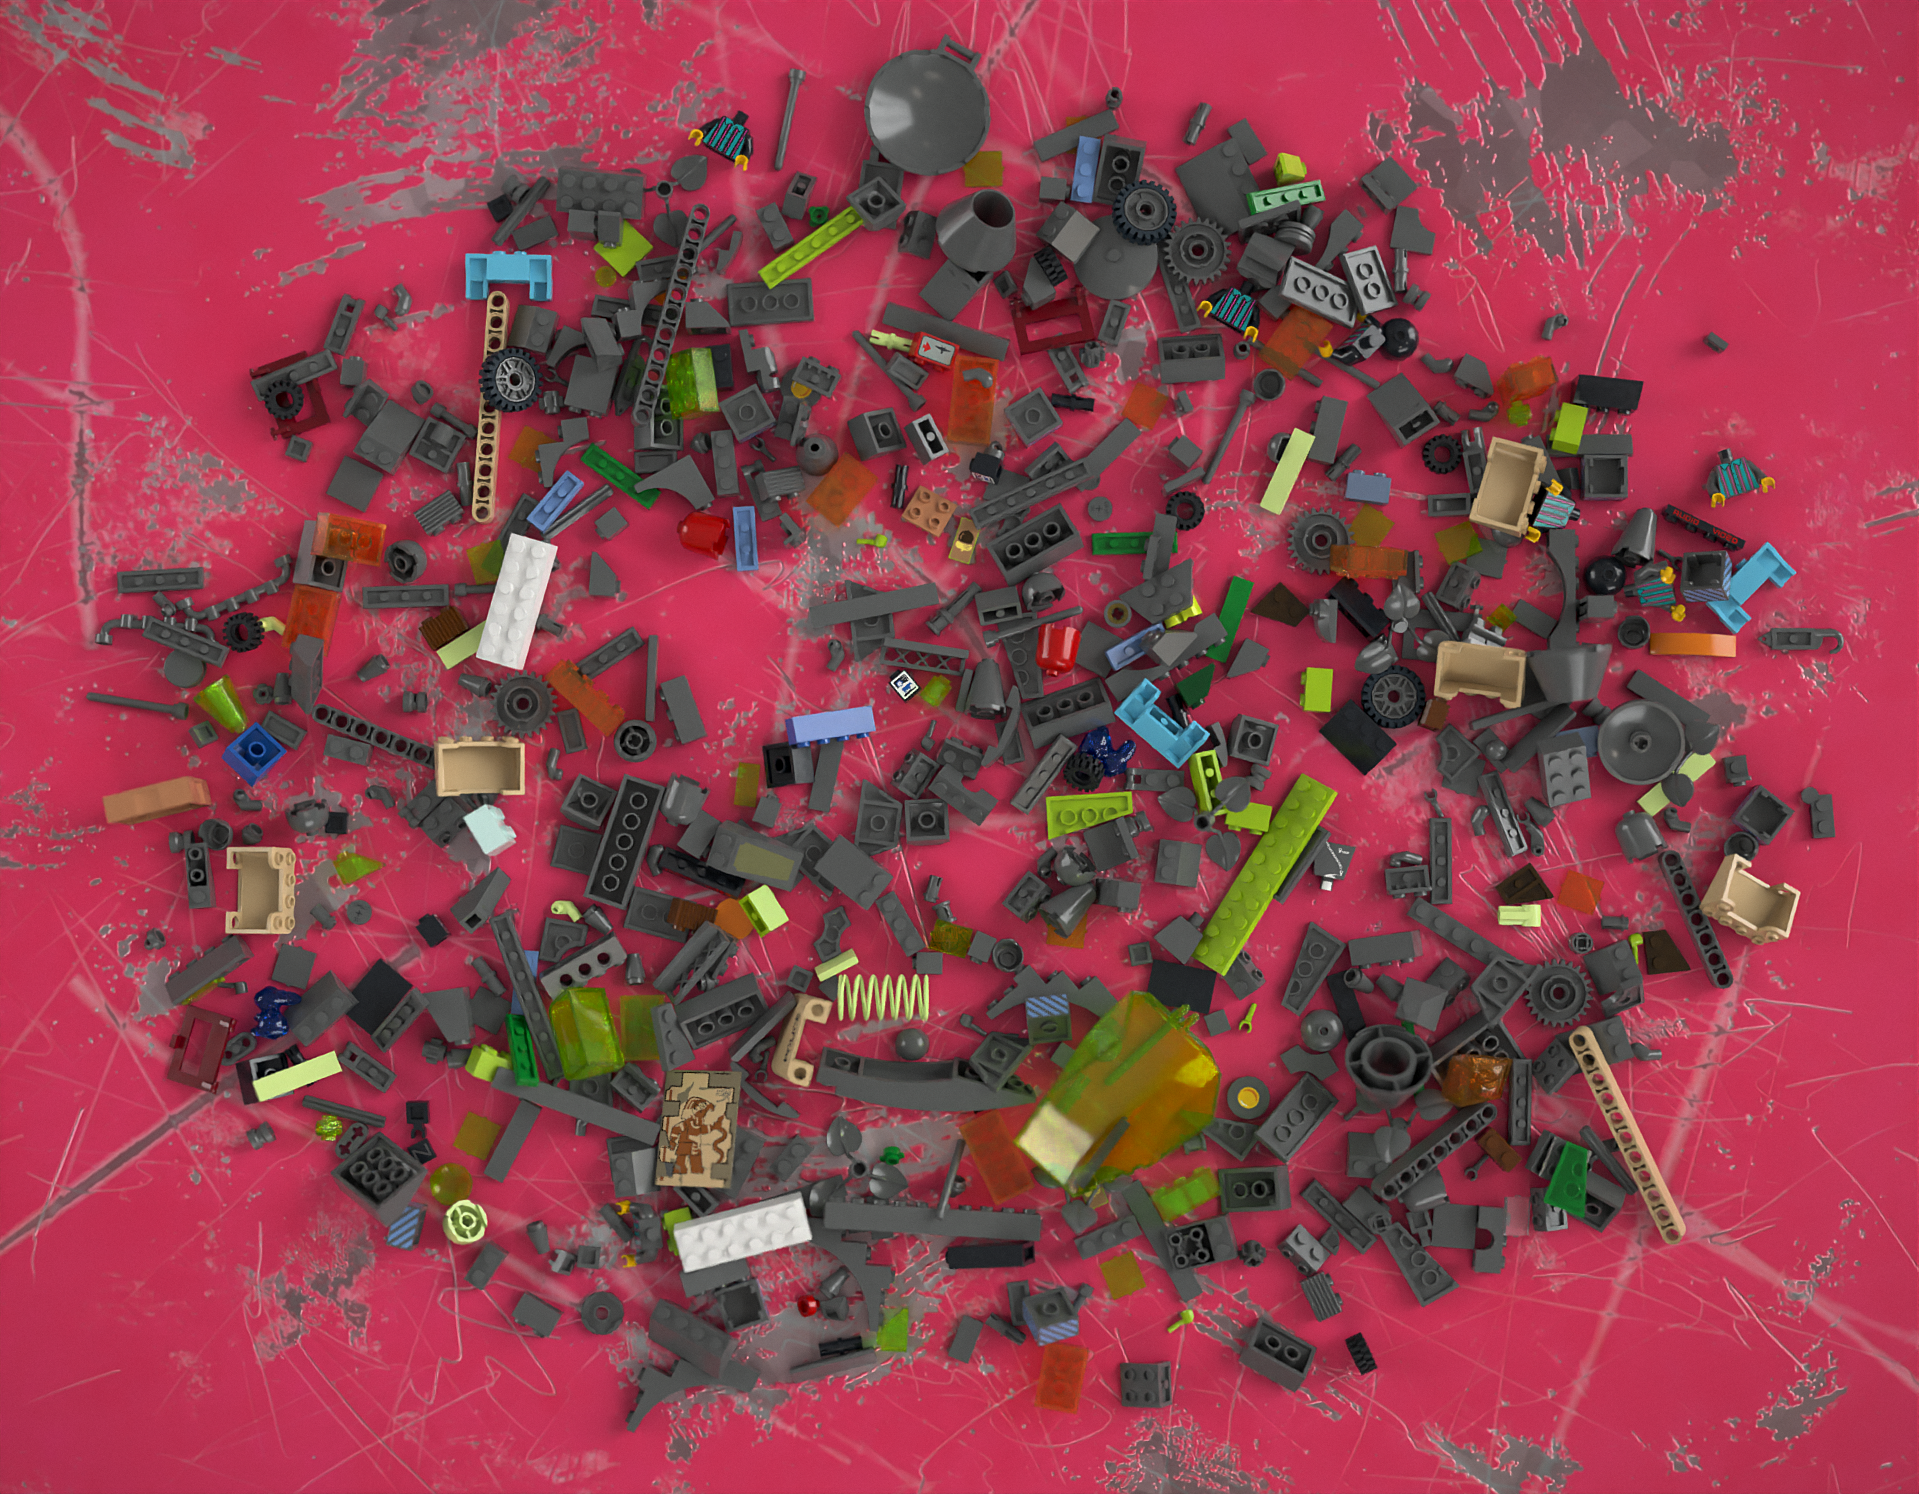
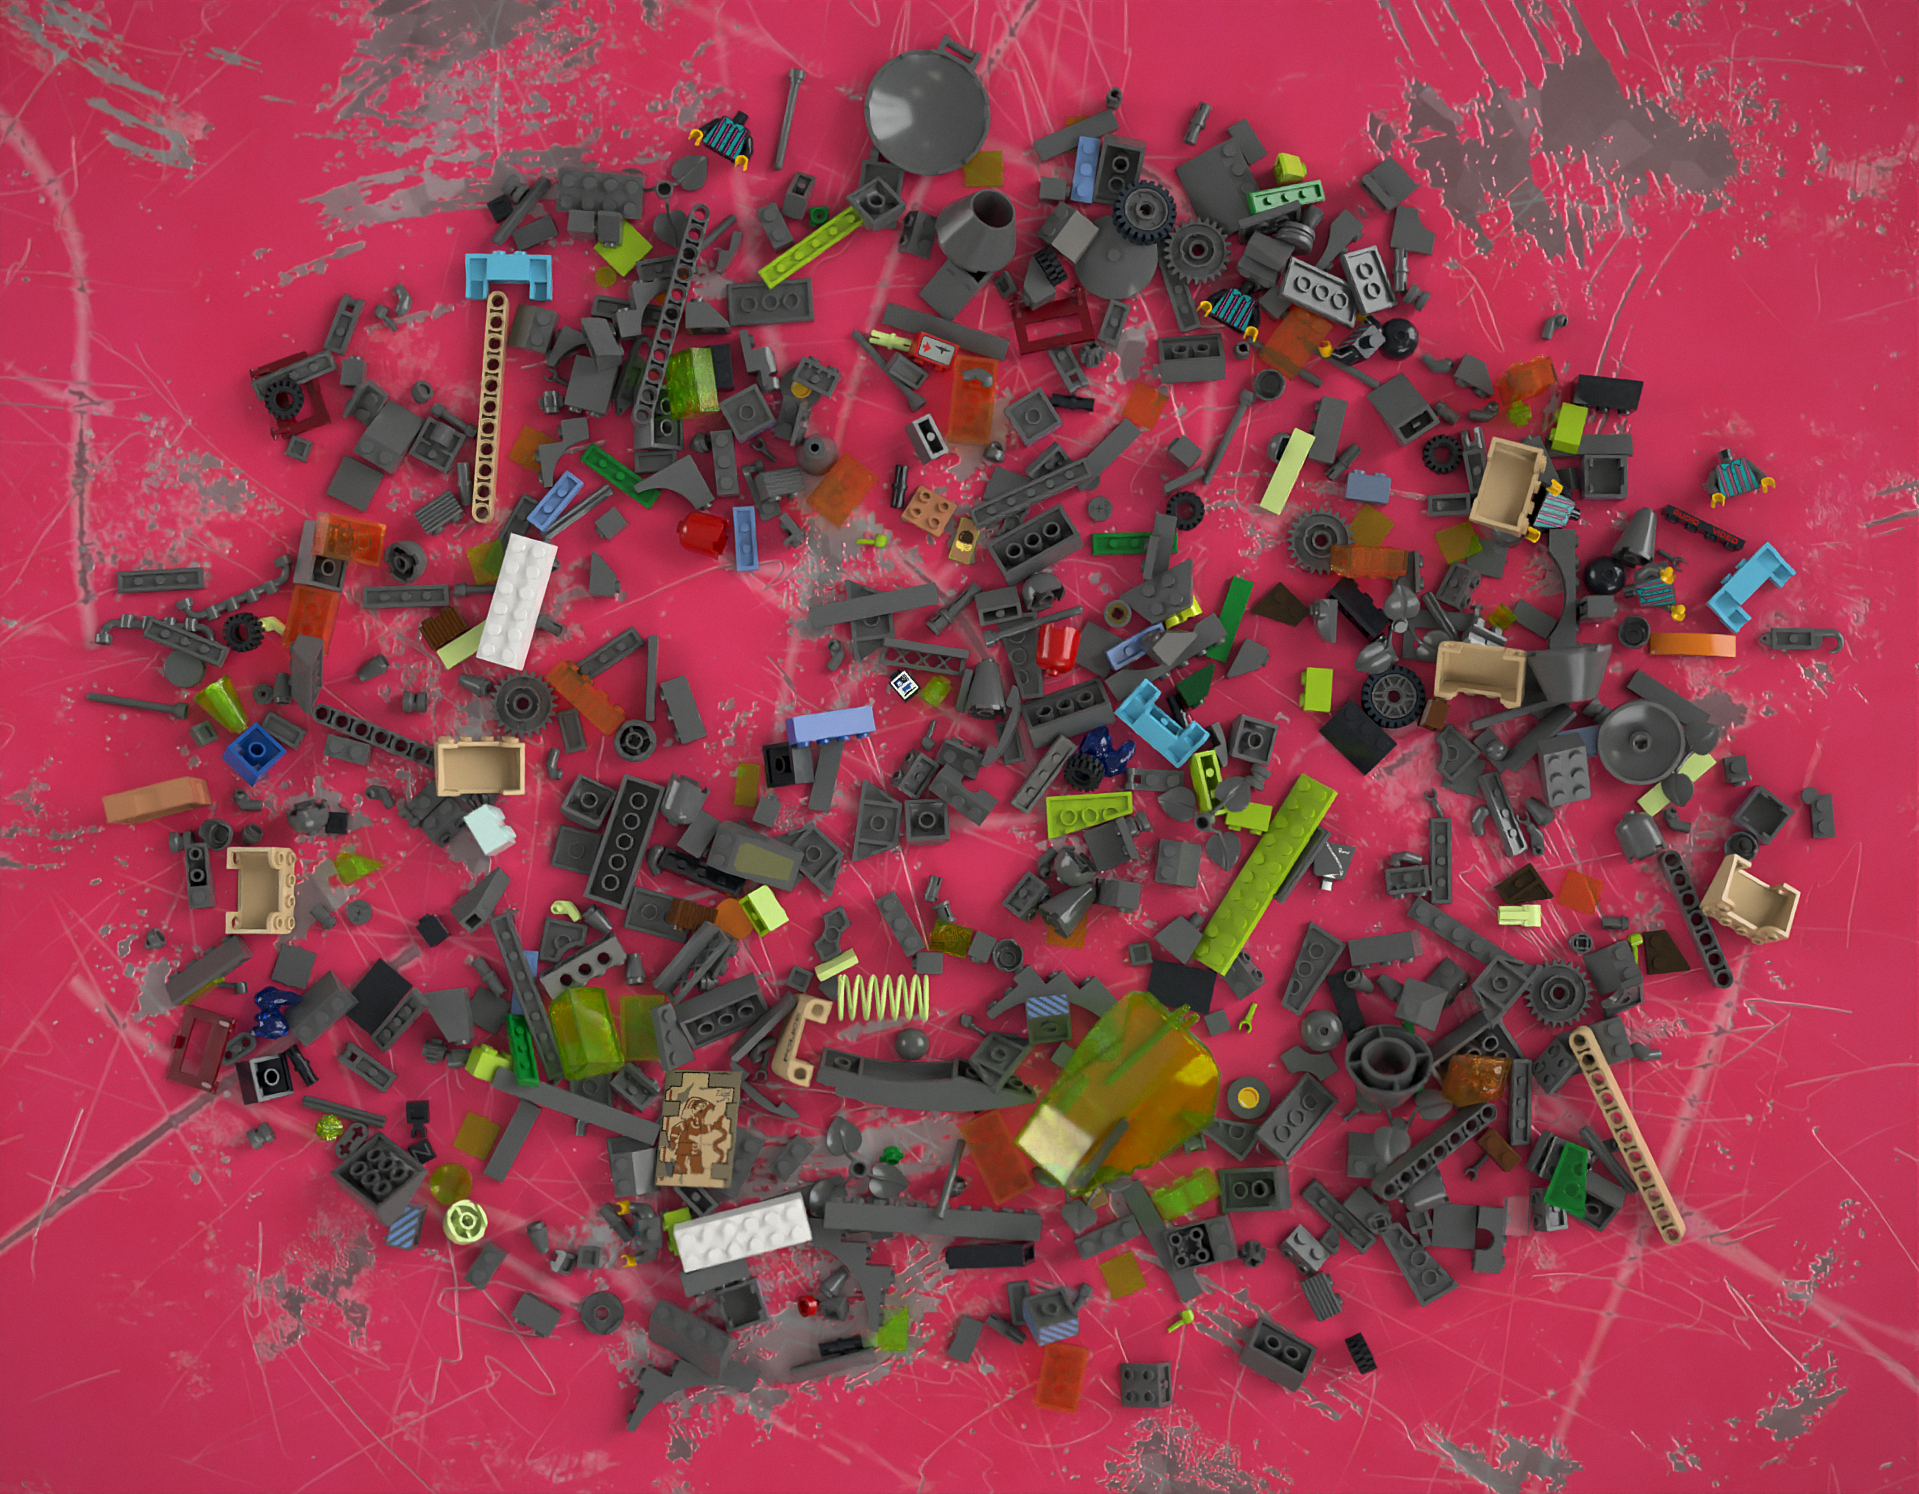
dark grey arm [152,591,177,617] -> none
yellowish green tile [252,1051,342,1102] -> none
wheel [478,348,543,412] -> none
dark grey slope [813,834,894,910] -> none
dark grey slope [847,407,907,462] -> none
black brick [969,452,1004,485] -> none
dark grey plate [1175,390,1194,415] -> none
dark grey container [1680,550,1732,603] -> none
dark grey tile [1703,332,1729,353] -> none

